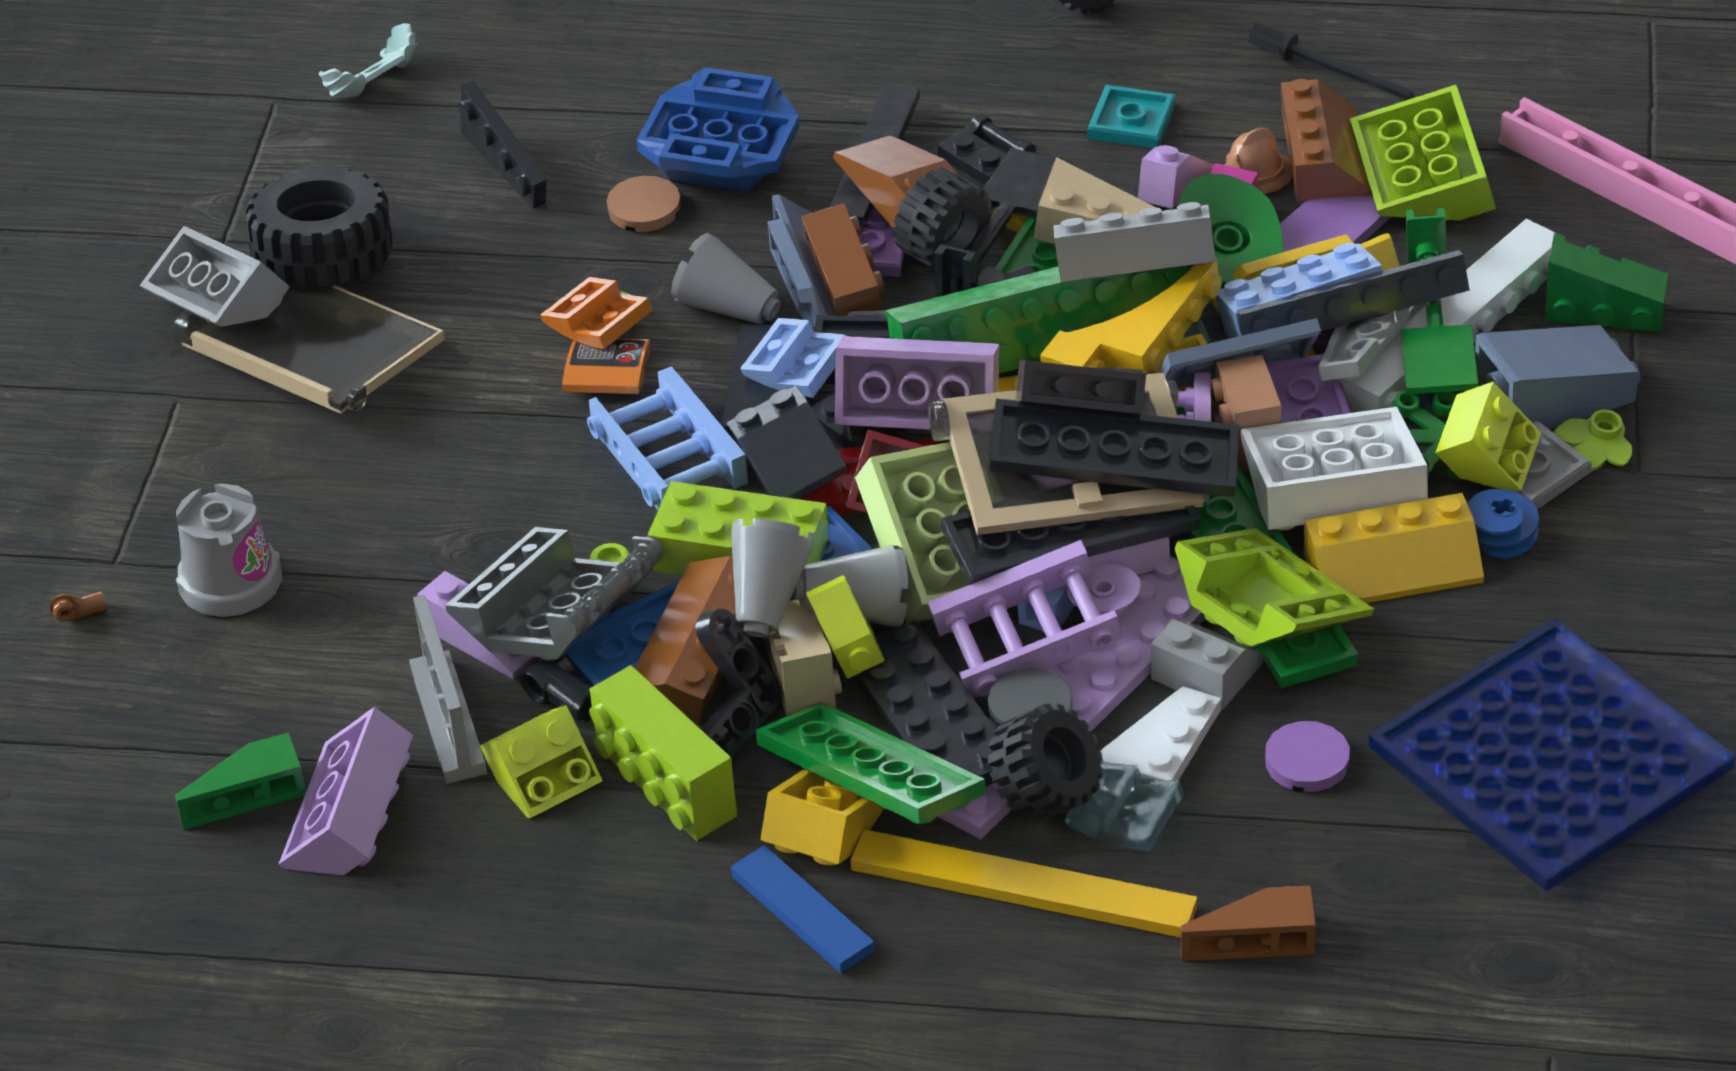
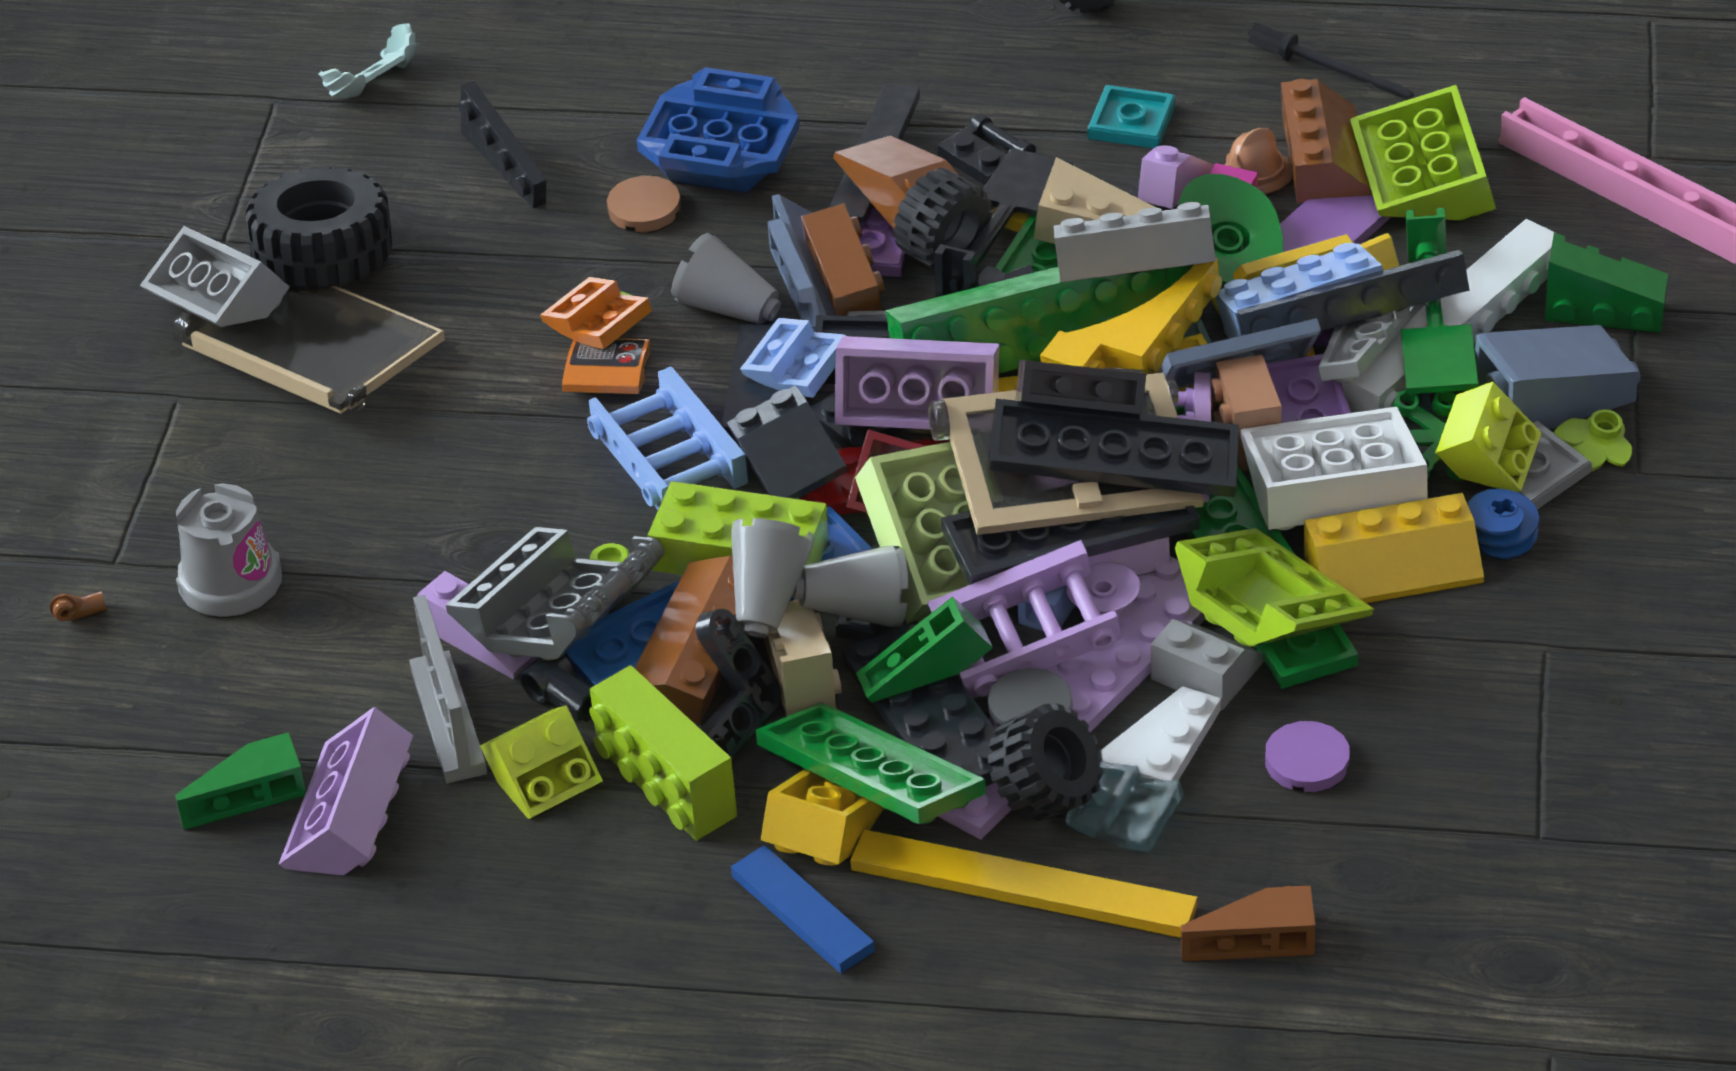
neon yellow slope [806,575,885,679] -> none
clear blue plate [1368,618,1736,891] -> none
none -> green slope [856,596,993,702]

